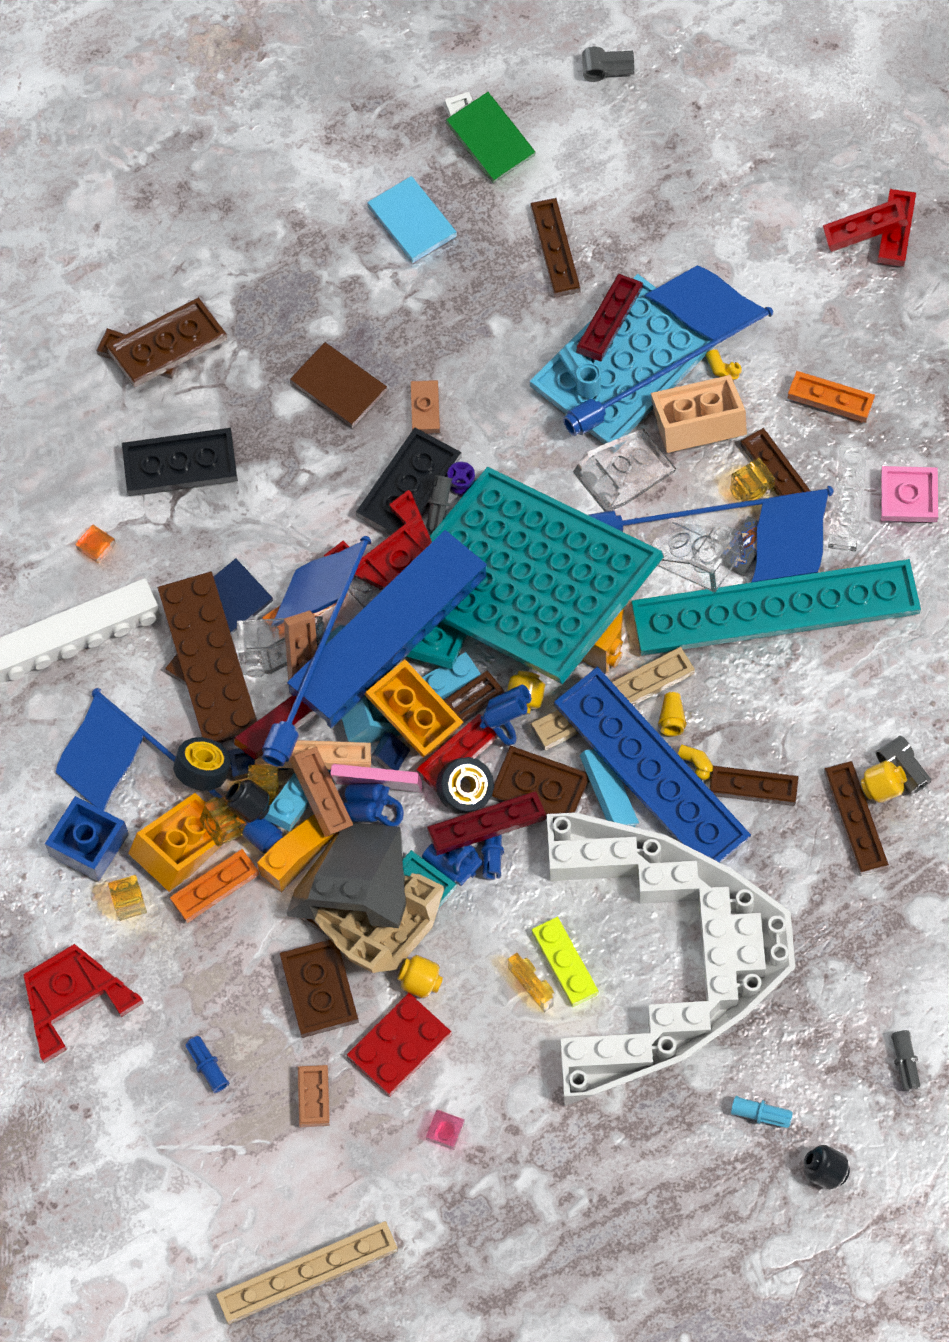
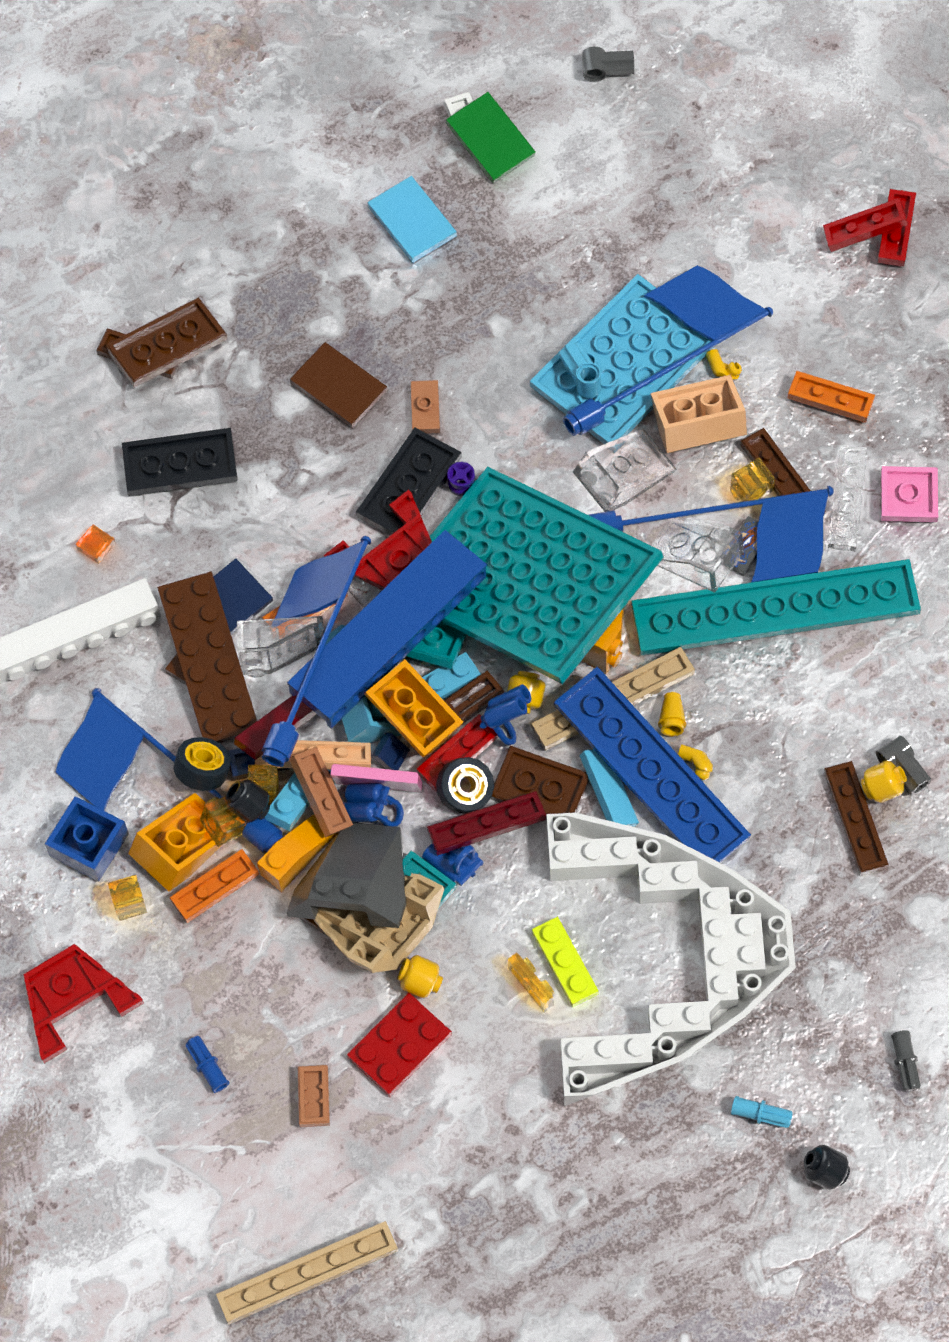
reddish brown plate [280,939,359,1038] -> none
nougat plate [284,610,317,681] -> none
dark grey axle [426,475,453,531] -> none
clear pink plate [426,1110,465,1150] -> none
blue axle [481,835,504,880] -> none
reddish brown tile [530,198,581,298] -> none
dark red tile [576,273,643,362] -> none
reddish brown tile [710,765,799,806] -> none

